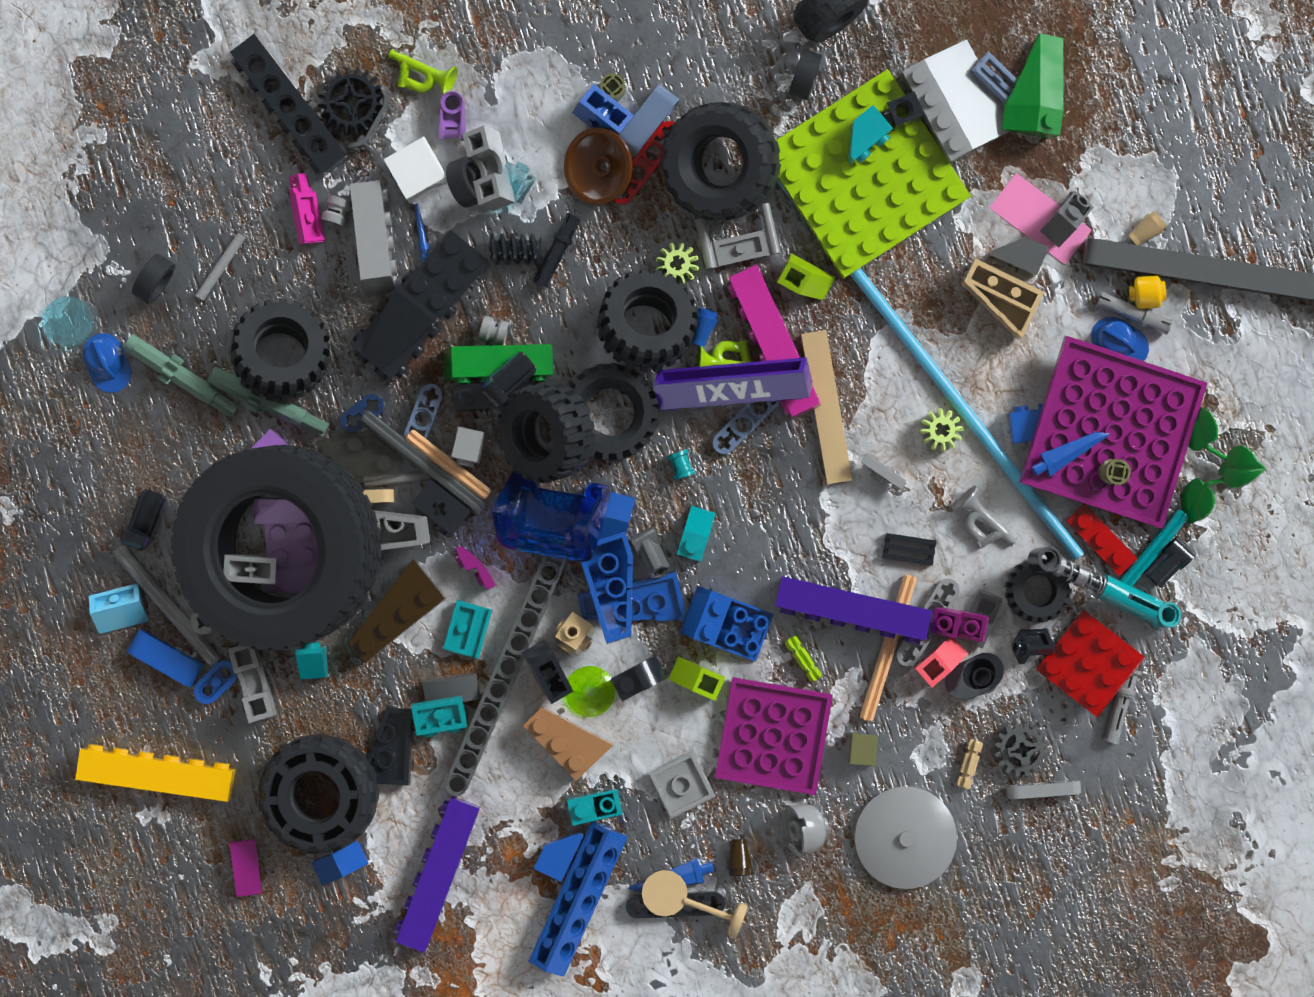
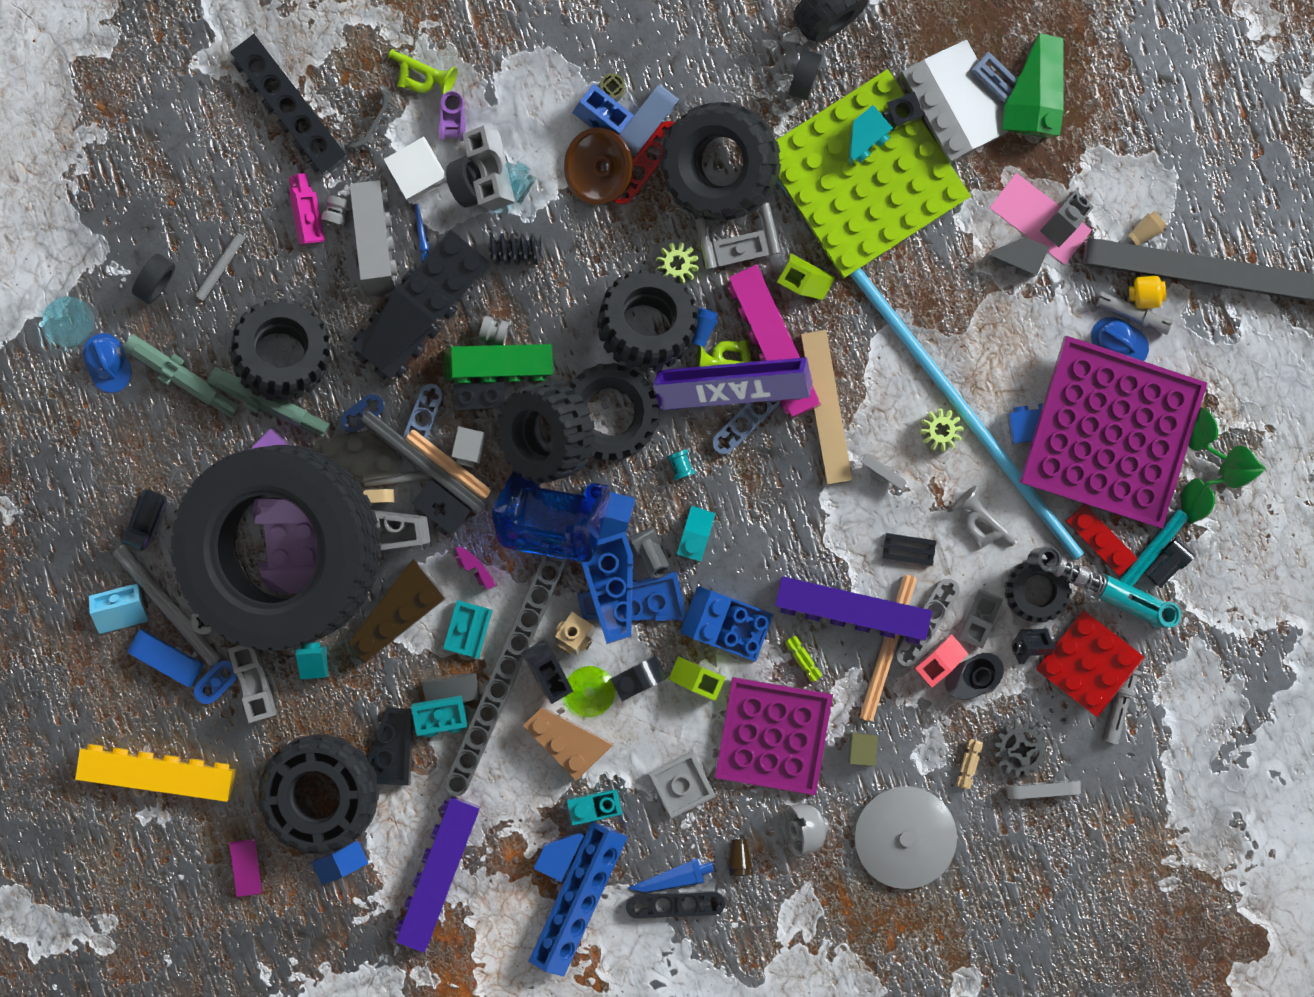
light grey slope [224,554,277,584] -> none
black gear [318,67,384,136] -> none
black animal [480,351,537,408] -> none
black pin [533,213,582,288] -> none
tan piece [642,870,748,939] -> none
magenta slope [931,607,989,642] -> none
tan wedge [961,258,1044,340] -> none
blue bar [1031,432,1111,476] -> none
olive wheel [1098,459,1131,485] -> none

